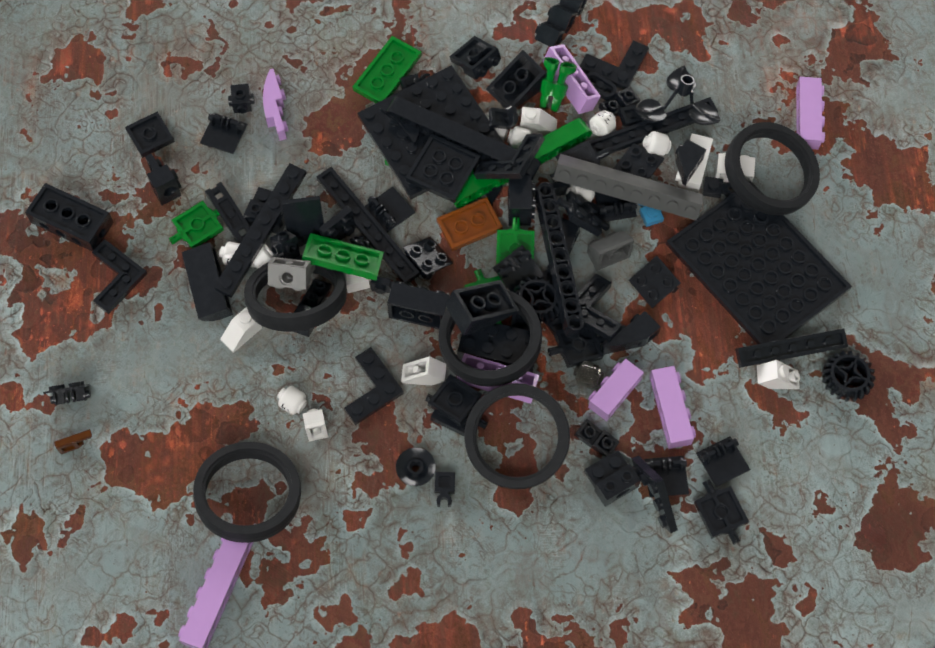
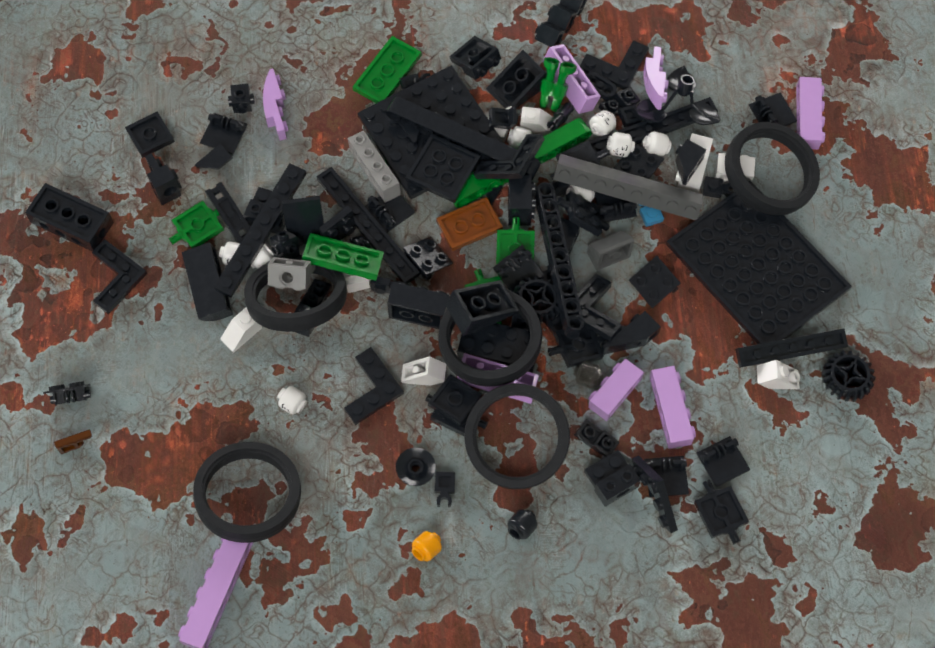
white slope [303,409,328,442] -> none
none -> black tile [195,143,233,170]
none -> light grey brick [348,130,401,203]
none -> light orange head [412,531,442,561]
none -> black head [507,509,537,540]
none -> black pin [547,102,574,131]
none -> white head [607,132,635,157]
none -> lavender slope [643,46,669,110]
none -> black hinge [749,92,797,126]

